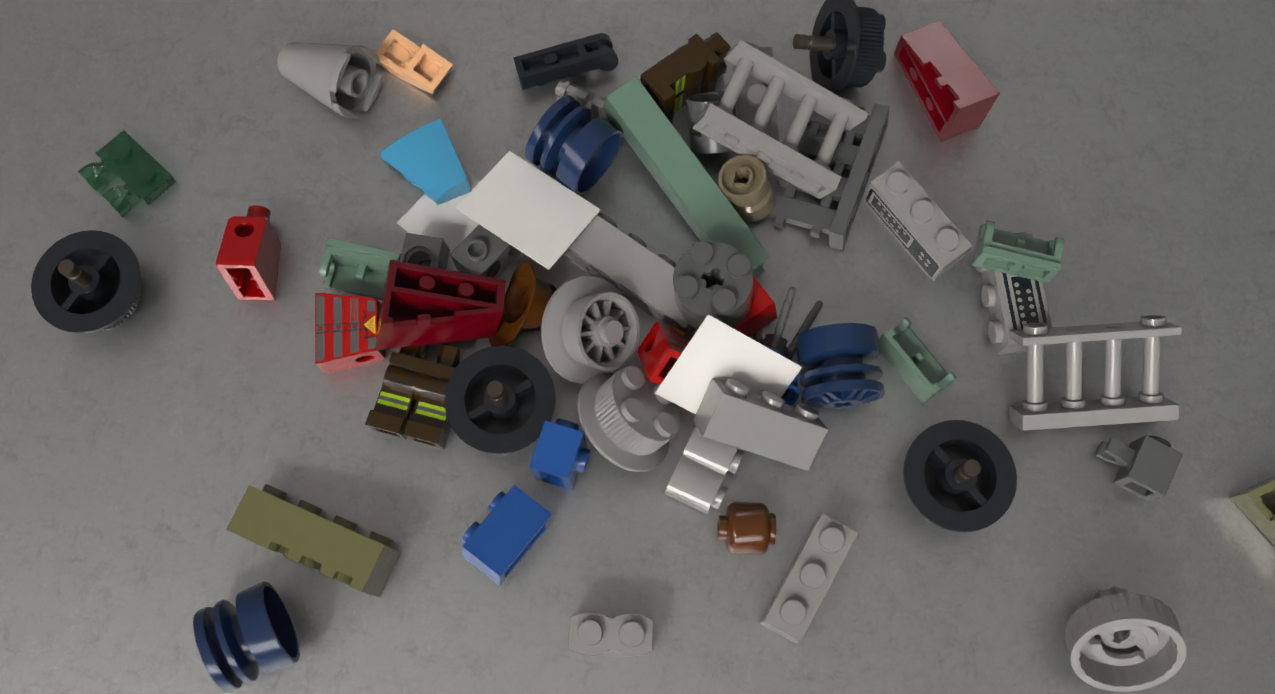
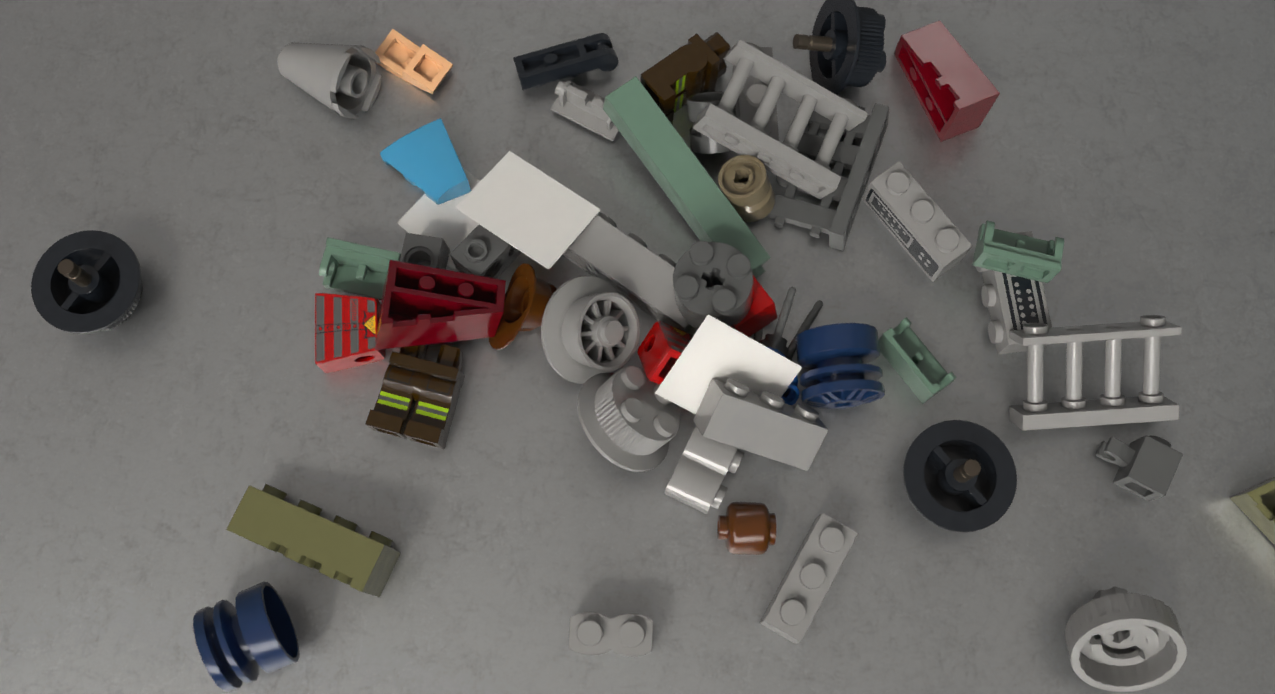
clear green plate [78,130,176,217] -> none
red torso [215,205,281,300] -> none
black piece [445,346,556,454] -> none
blue brick [461,485,552,586] -> none
dark blue wheel [525,95,623,196] -> none
blue brick [529,418,591,491] -> none

